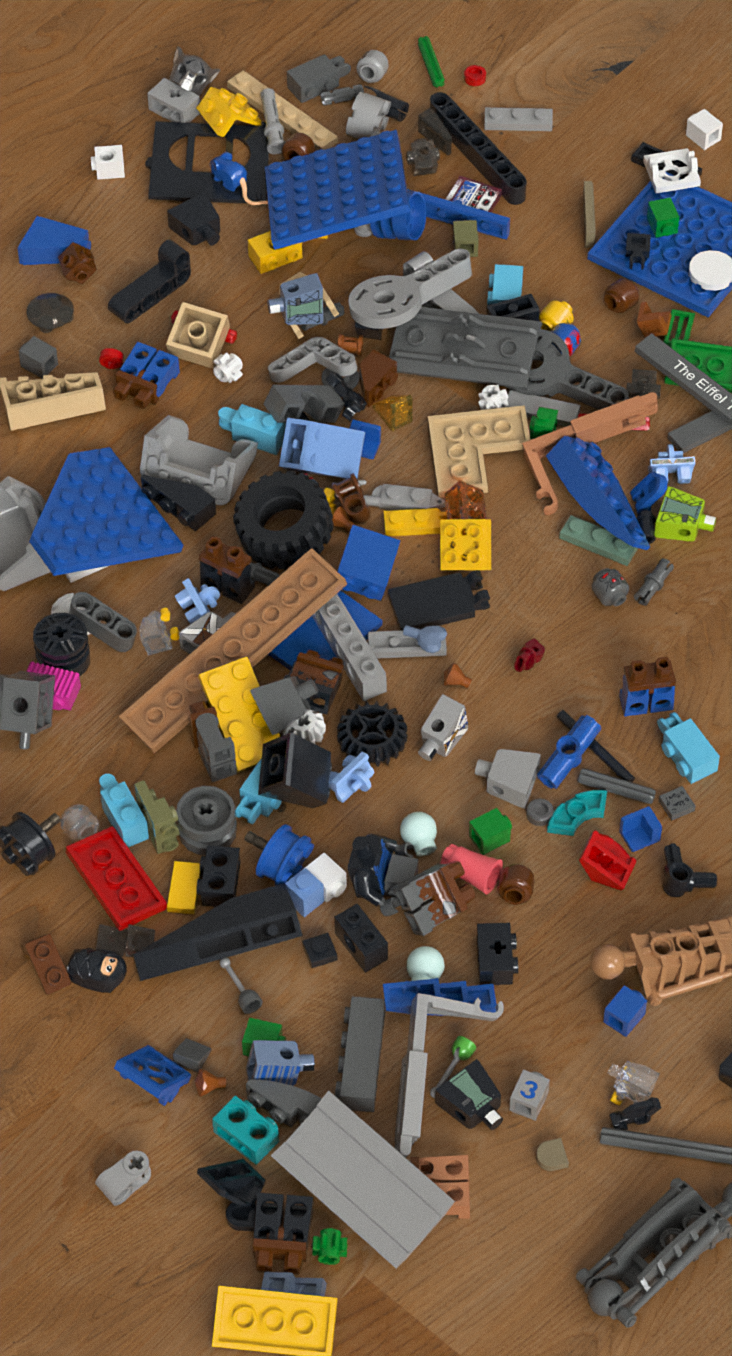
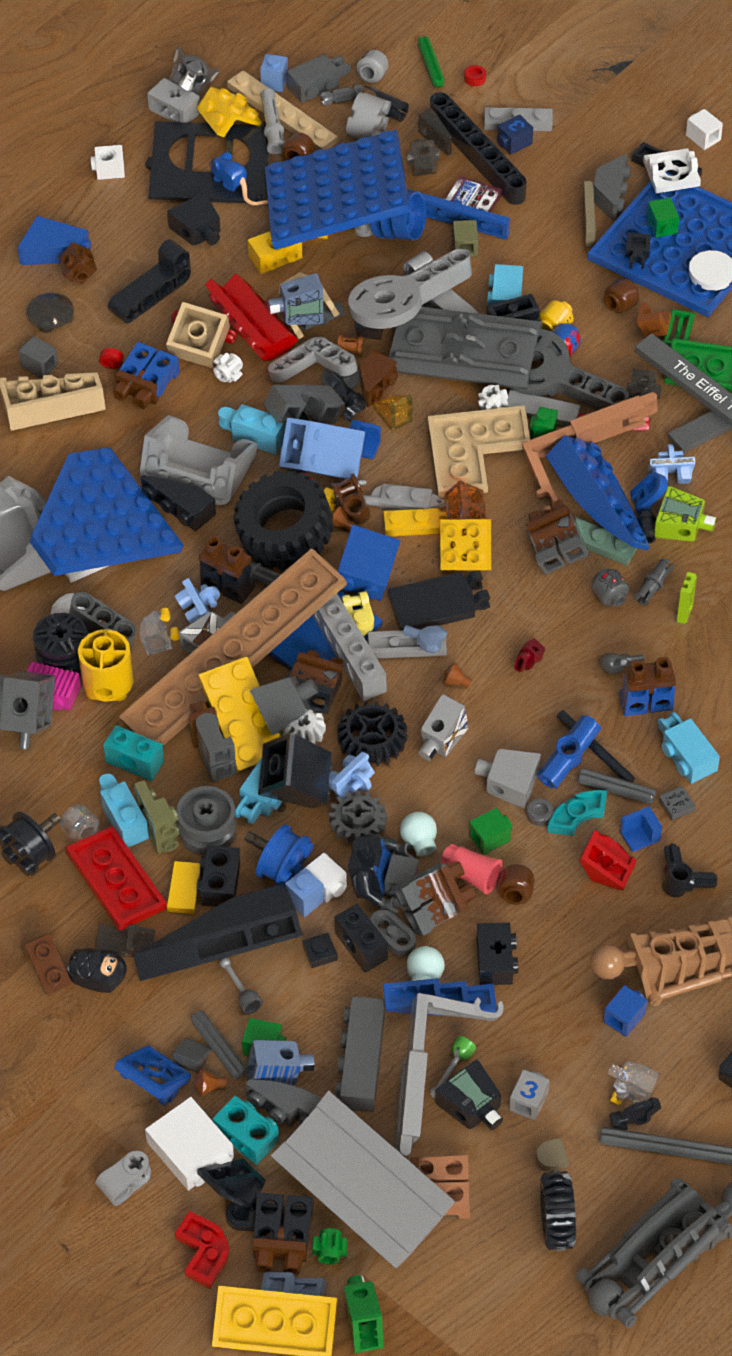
none -> yellow cylinder [78,629,134,702]
none -> teal brick [103,725,164,781]
none -> white brick [145,1097,234,1191]
none -> red plate [174,1210,229,1289]
none -> dark grey axle [191,1010,246,1079]
none -> red brick [205,273,299,361]
none -> medium blue brick [260,54,288,92]
none -> dark grey gear [329,790,387,844]
none -> light yellow plate [341,591,374,636]
none -> green torso [344,1275,384,1353]
none -> dark grey plate [370,910,416,956]
none -> dark blue brick [497,114,533,155]
none -> hips [526,499,590,575]
none -> black gear [540,1170,576,1251]
none -> dark grey slope [593,155,631,221]
none -> dark grey piece [599,653,644,674]
none -> lime tile [677,572,697,624]

